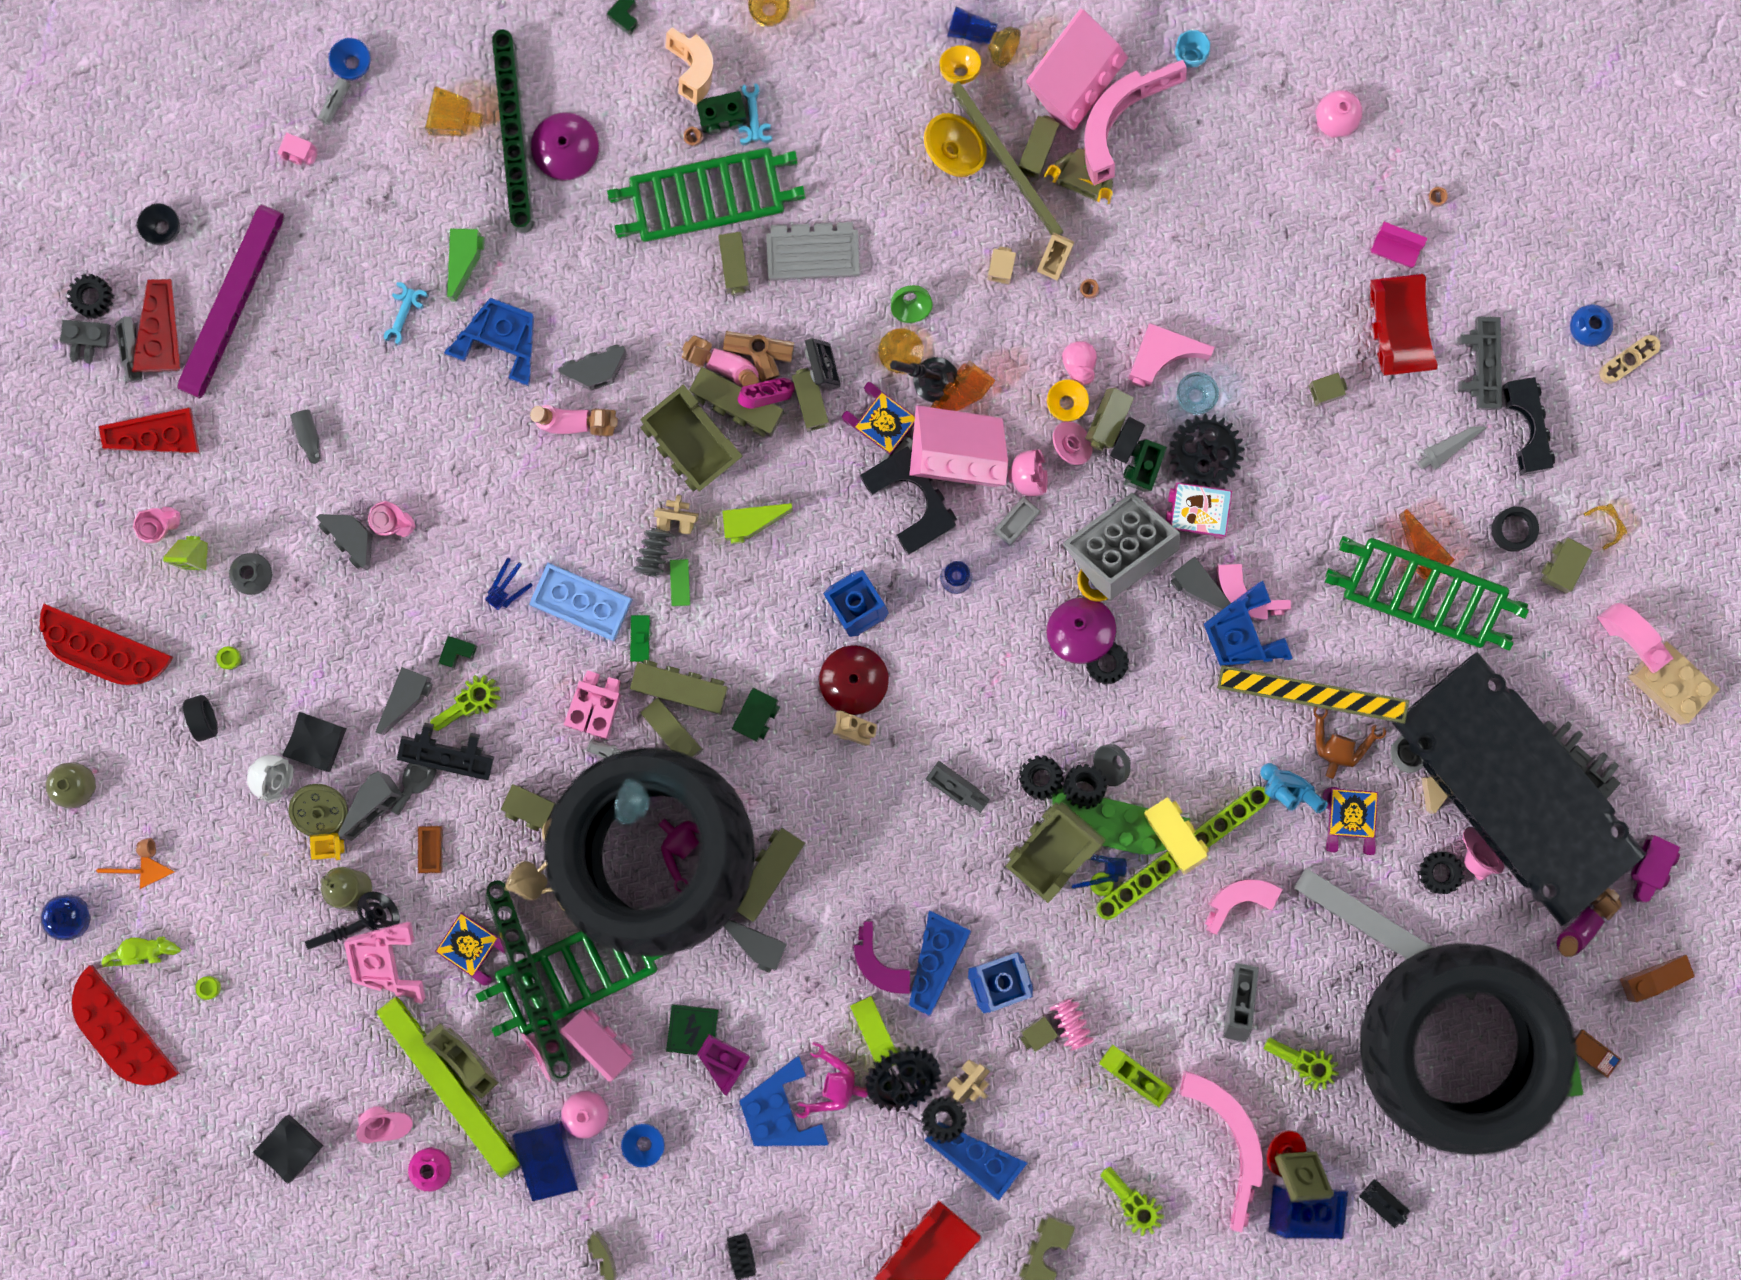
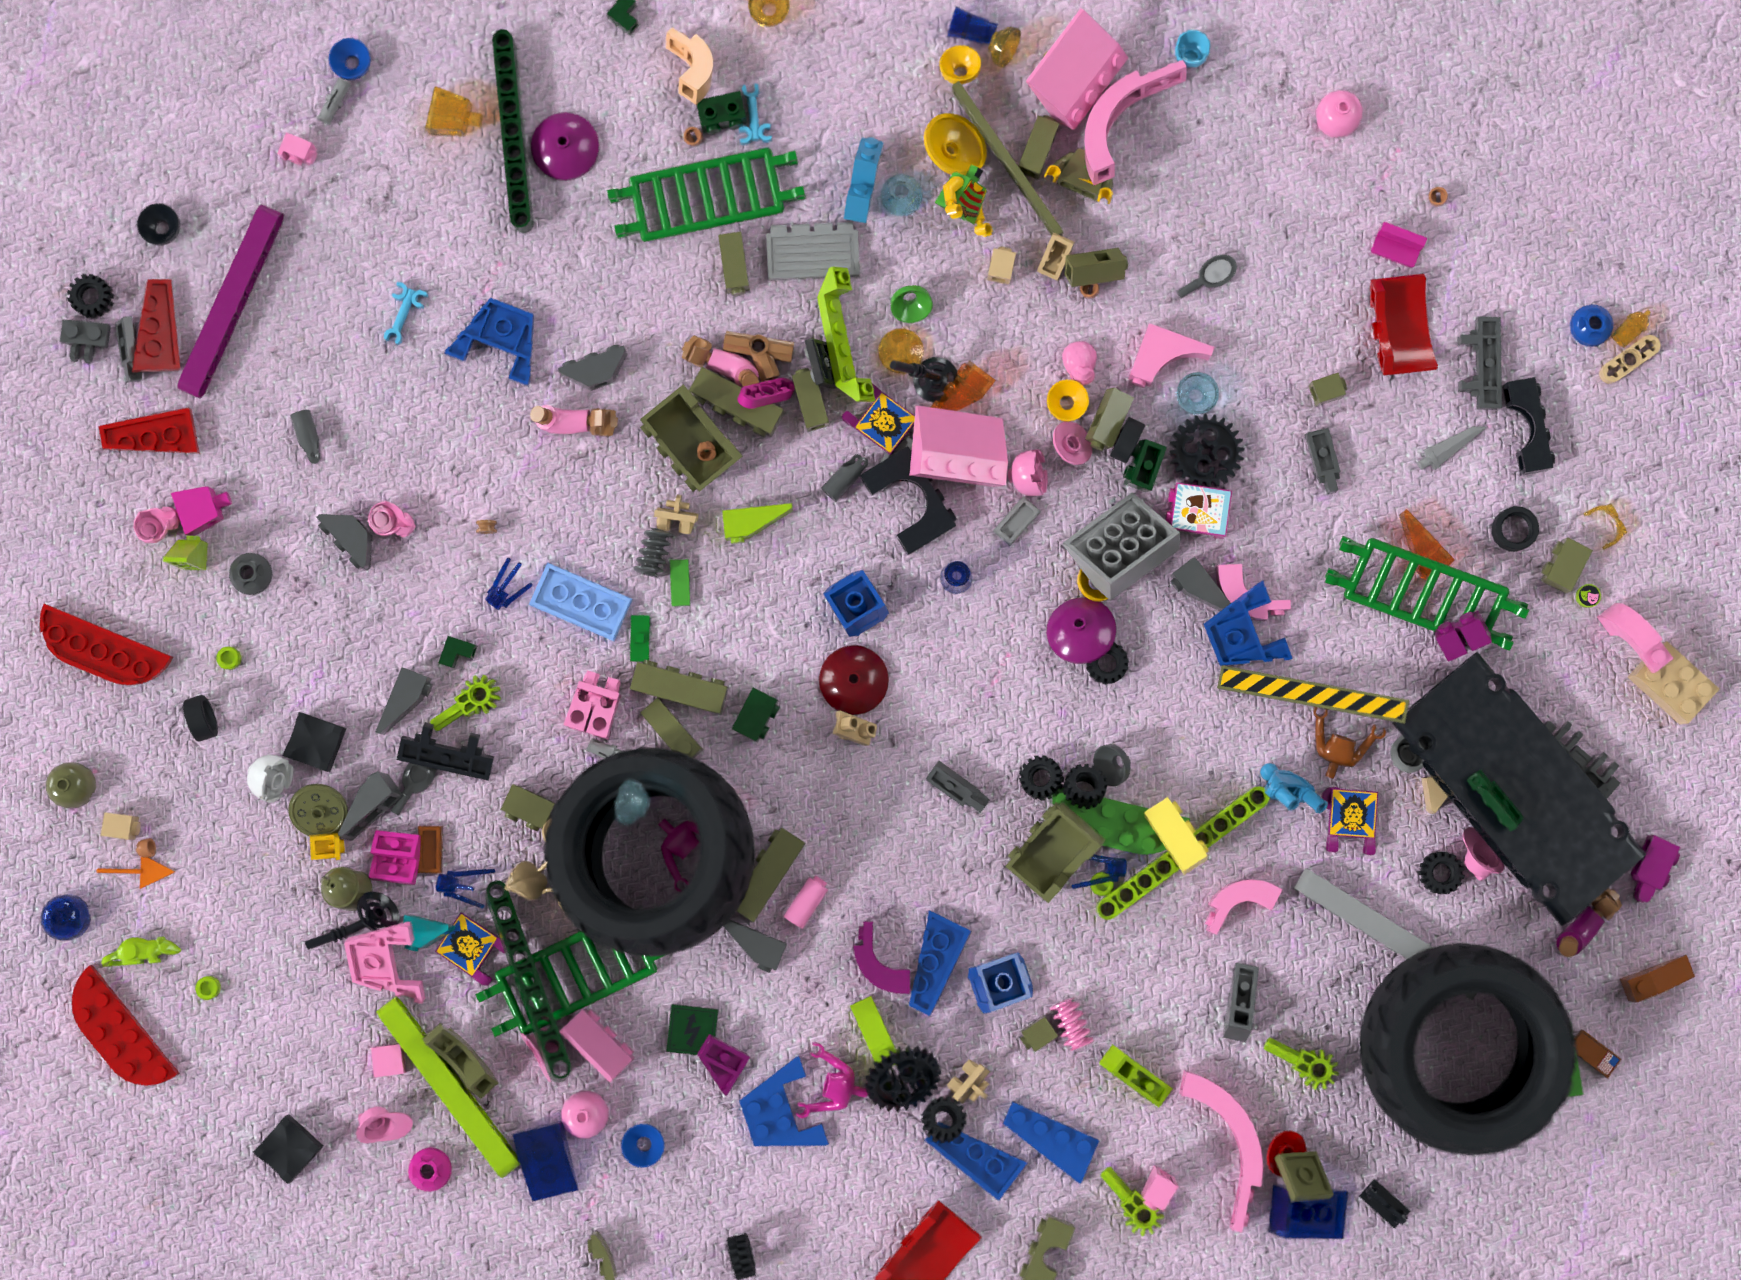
bright green slope [447,228,485,302] -> none
none -> tan brick [100,812,141,840]
none -> dark pink torso [171,486,232,536]
none -> dark pink slope [368,830,421,885]
none -> bright pink piece [371,1044,406,1078]
none -> teal slope [403,915,456,952]
none -> clear blue plant [436,869,496,909]
none -> medium nougat bush [476,520,497,534]
none -> nougat hinge [697,441,716,461]
none -> bright pink brick [783,876,829,929]
none -> lime slope [817,266,875,402]
none -> dark grey piece [821,454,868,502]
none -> dark azure arch [844,138,884,223]
none -> clear light blue piece [881,174,922,216]
none -> torso [935,165,992,237]
none -> blue wing [1003,1101,1099,1185]
none -> olive brick [1065,248,1128,287]
none -> bright pink slope [1141,1165,1179,1211]
none -> dark grey piece [1177,255,1237,298]
none -> dark grey hinge [1305,428,1341,495]
none -> magenta piece [1435,611,1492,662]
none -> dark green hinge [1467,769,1524,832]
none -> tile [1575,584,1601,608]
none -> clear yellow piece [1611,310,1651,348]

